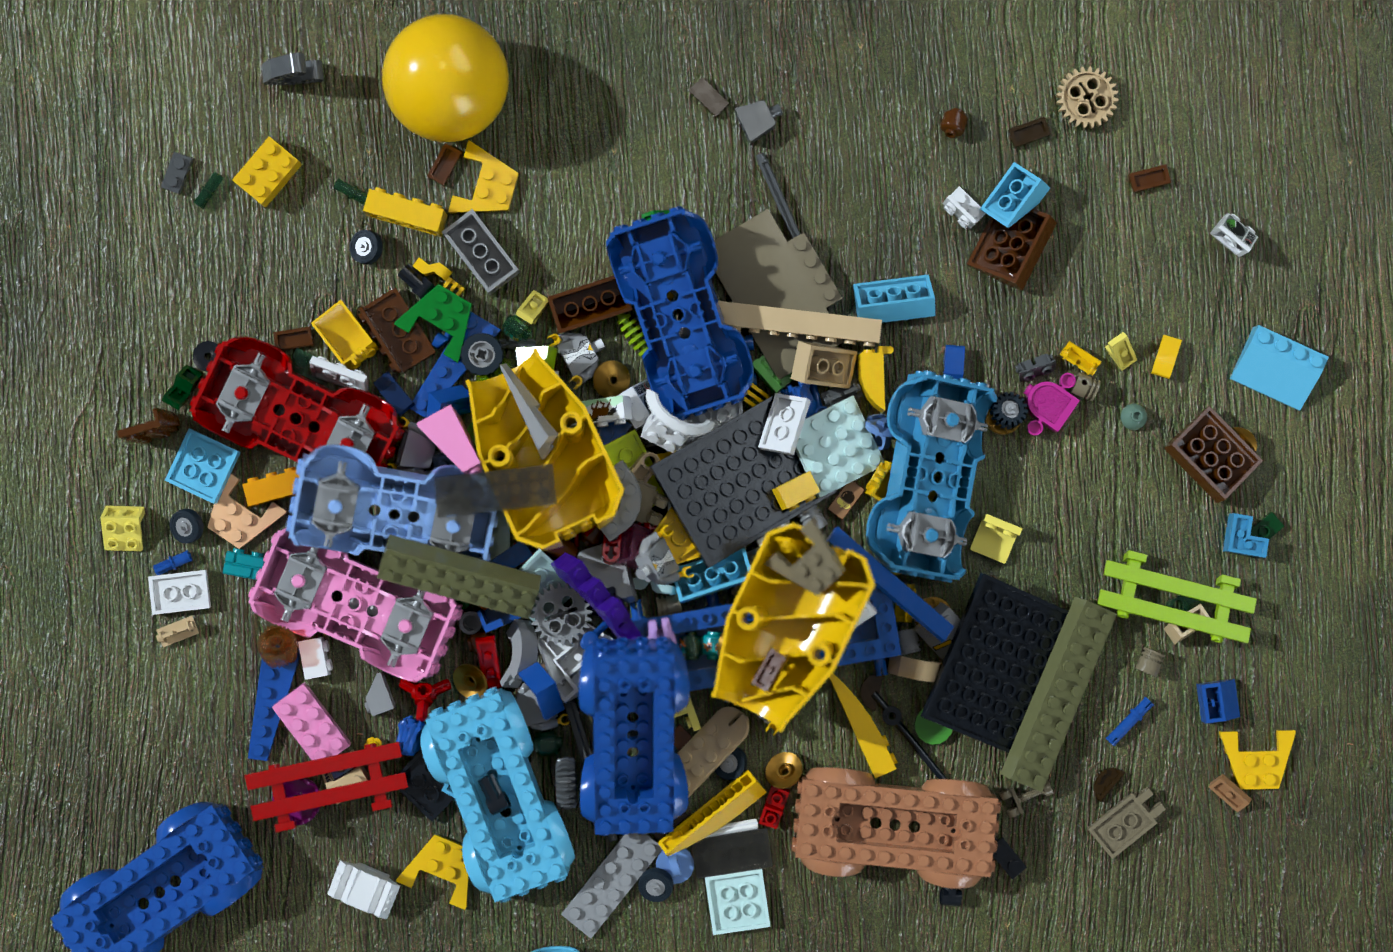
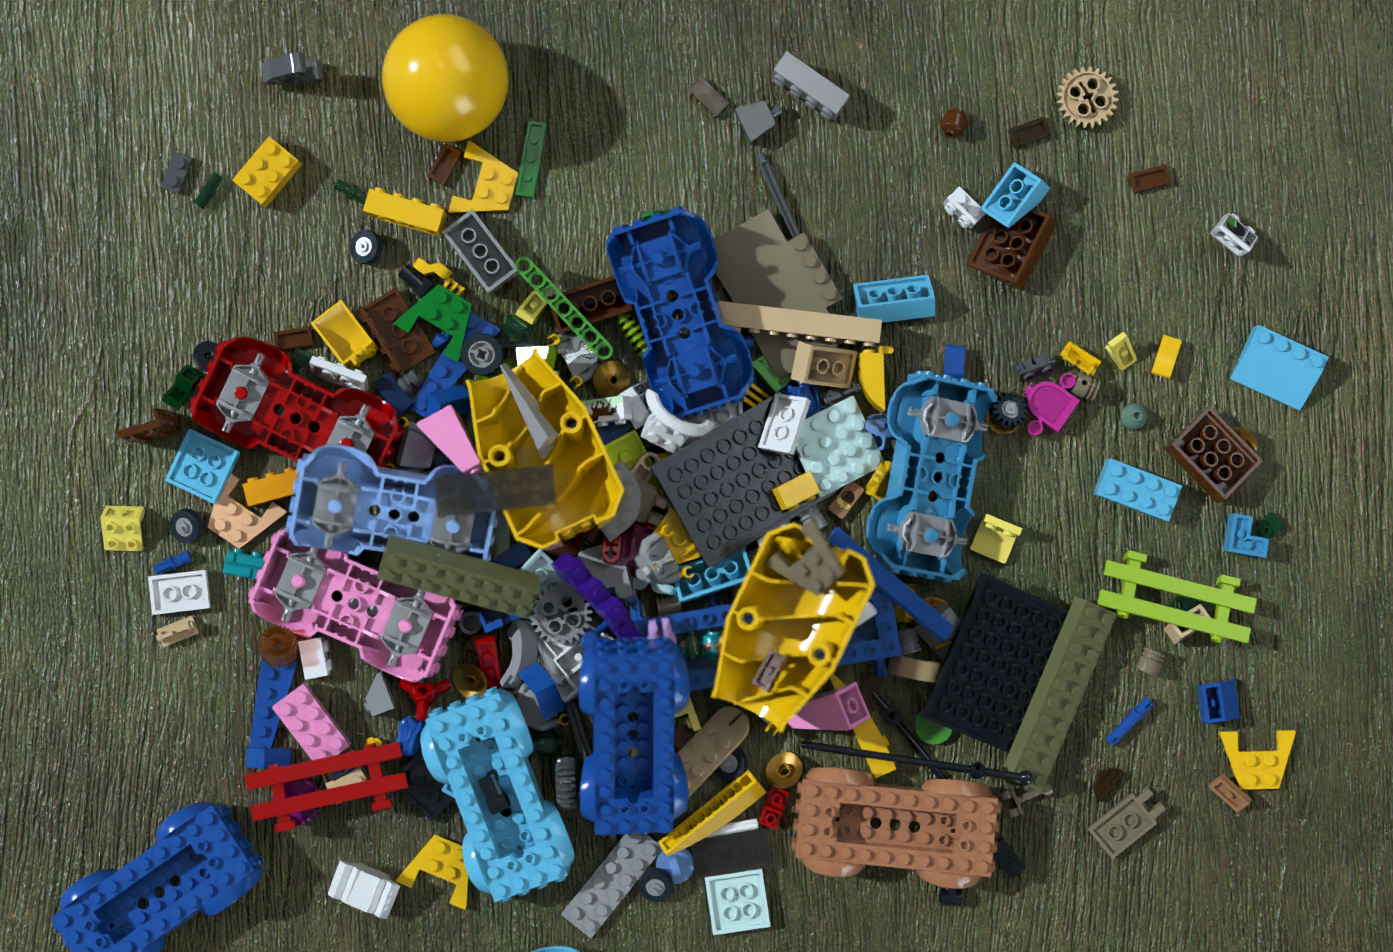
none -> blue slope [246,747,292,768]
none -> dark grey wheel [396,369,423,396]
none -> green tile [515,120,547,199]
none -> bright green beam [515,257,613,360]
none -> light grey brick [772,51,850,121]
none -> bright pink slope [788,682,871,731]
none -> black bar [800,741,1032,785]
none -> medium azure brick [1093,458,1182,522]

